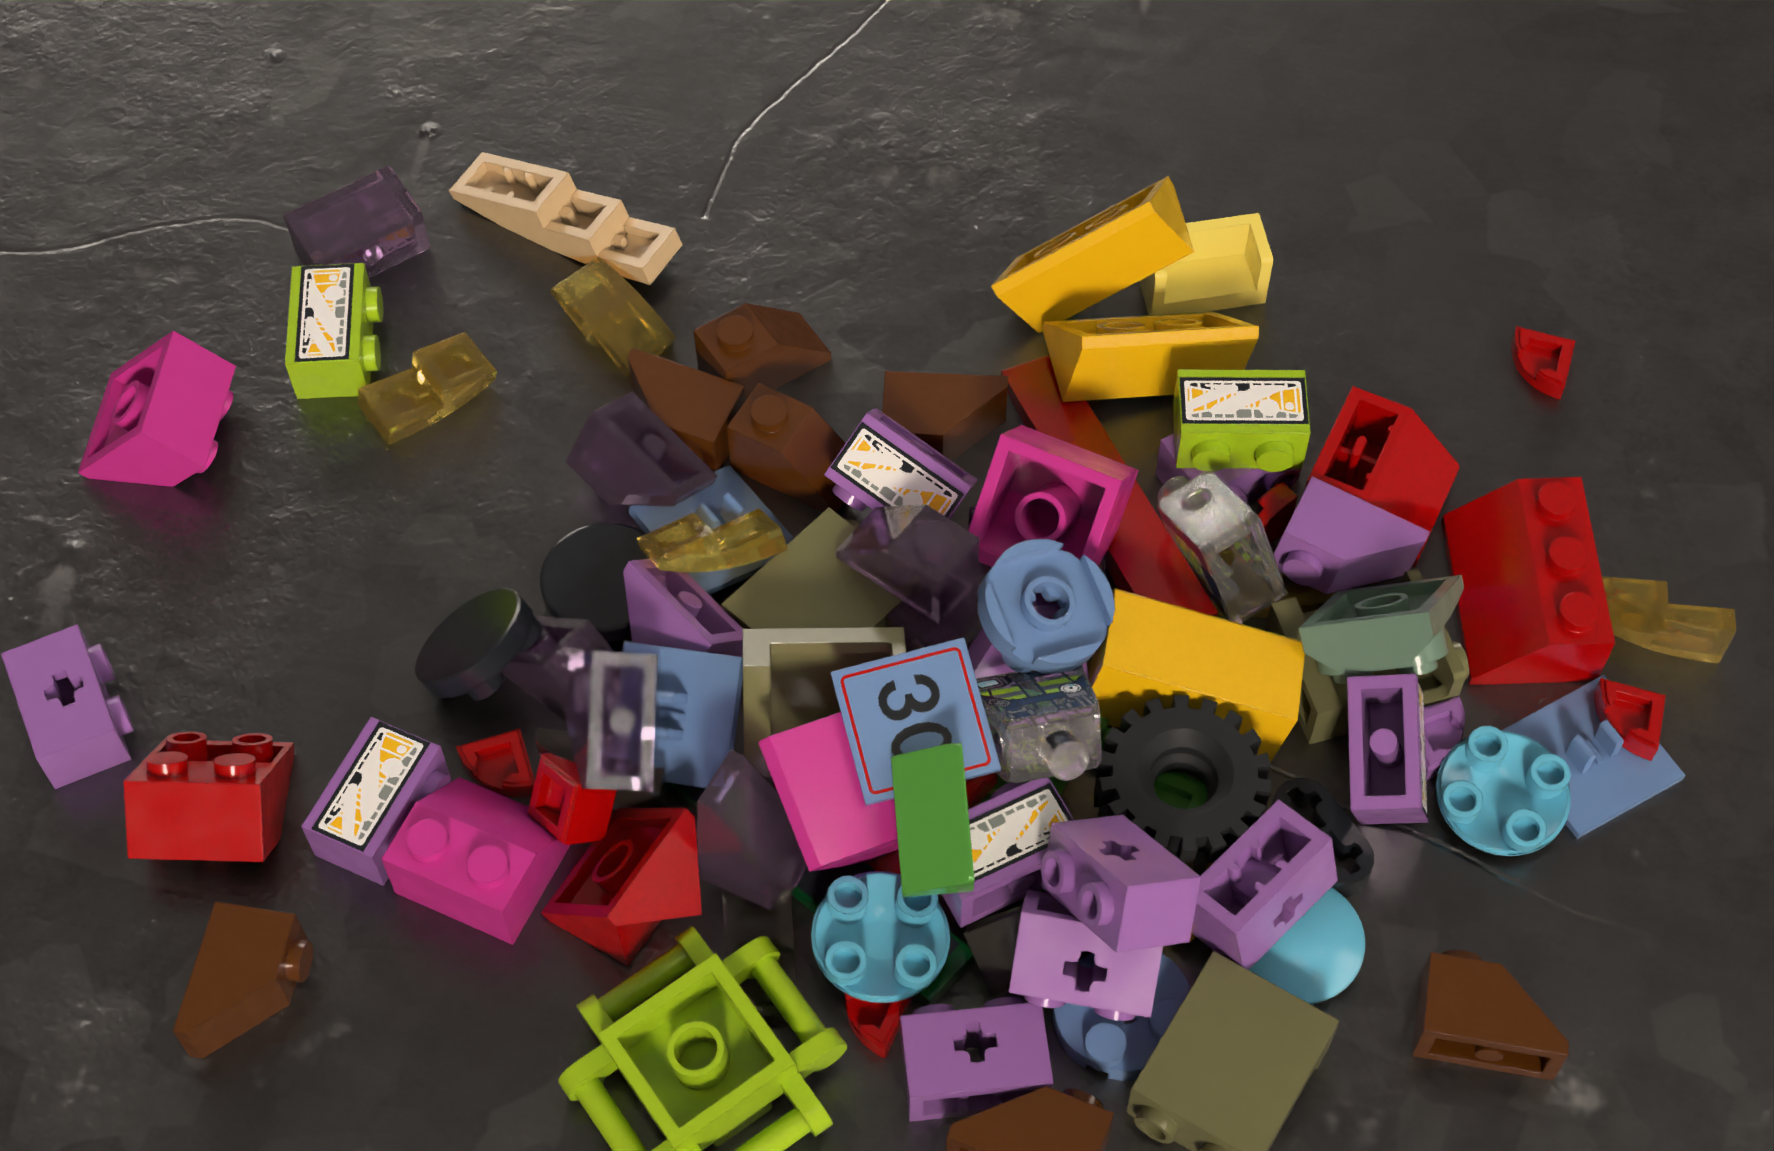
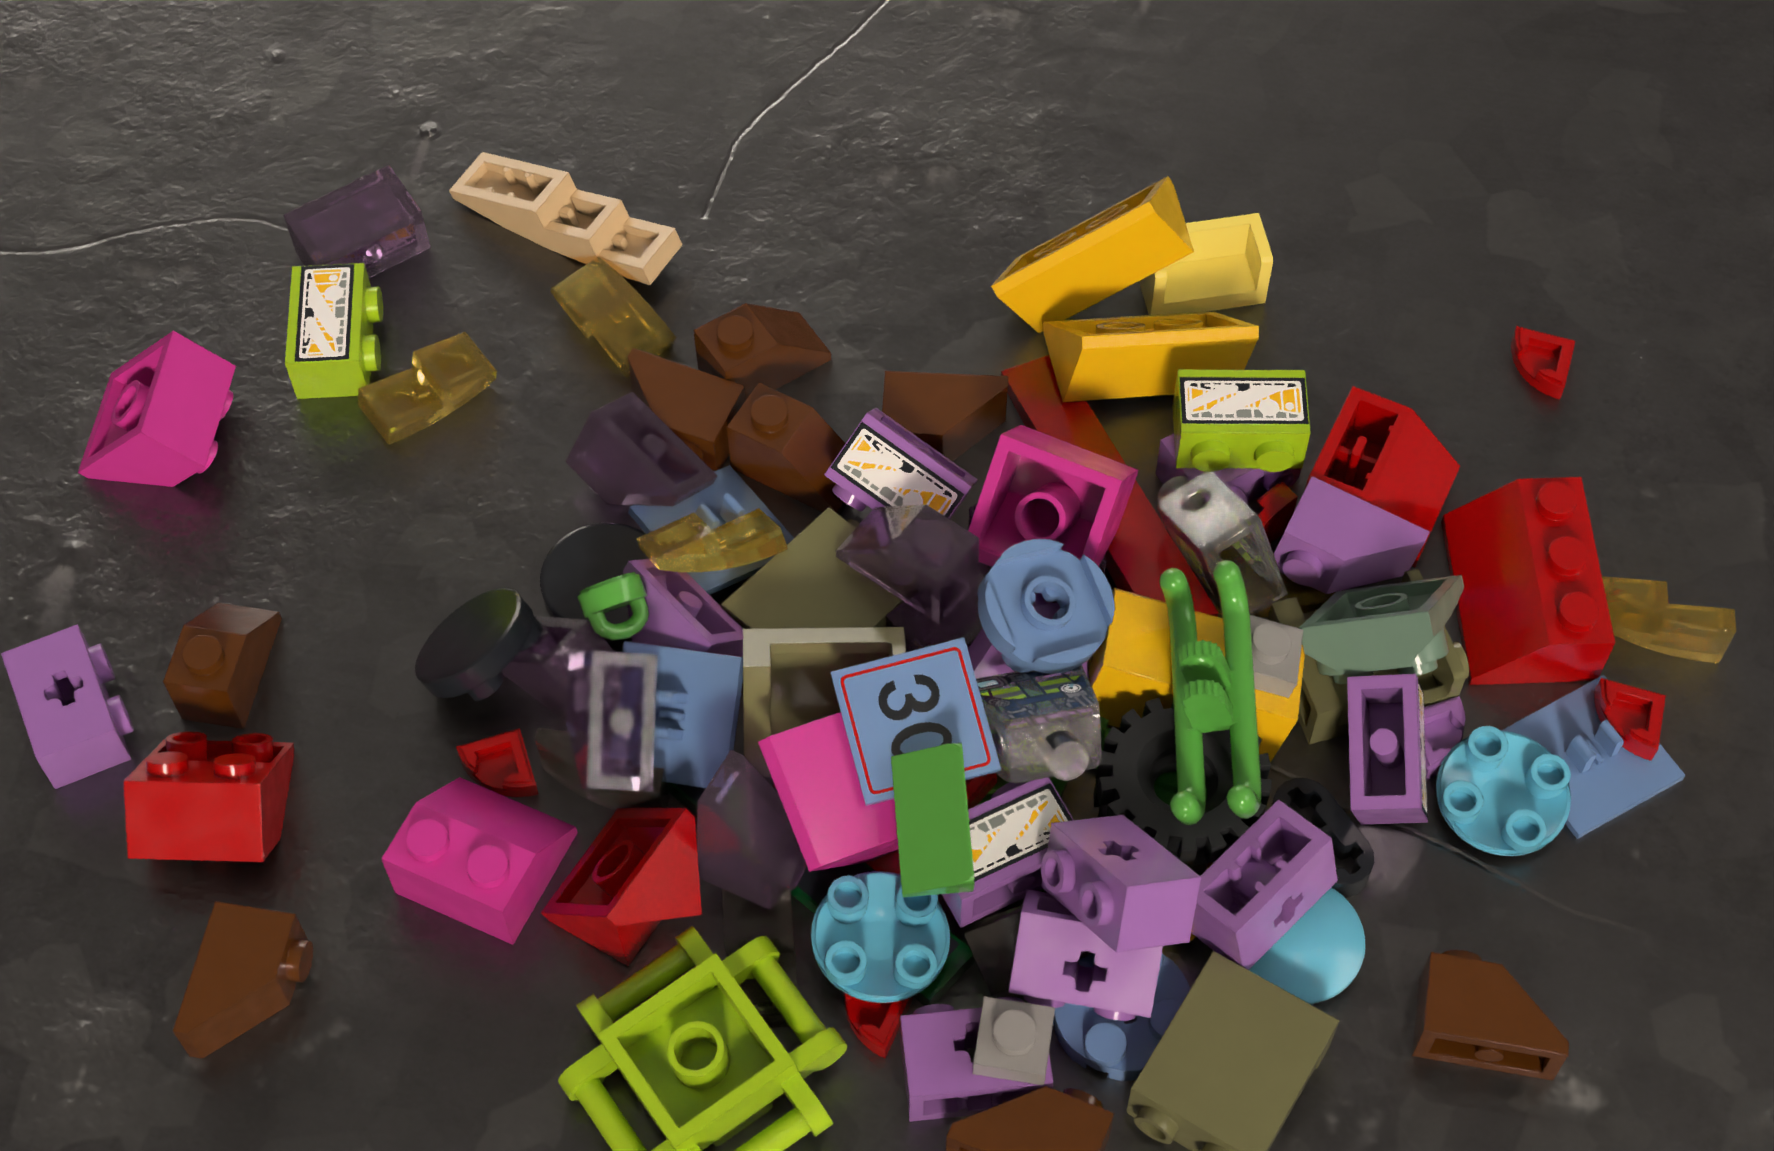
brick [301,717,451,886] -> none
red slope [527,753,618,845] -> none
none -> reddish brown slope [163,602,282,729]
none -> bright green tile [577,572,649,640]
none -> light grey plate [973,996,1055,1085]
none -> bright green piece [1159,560,1261,825]
none -> light grey plate [1250,615,1303,698]

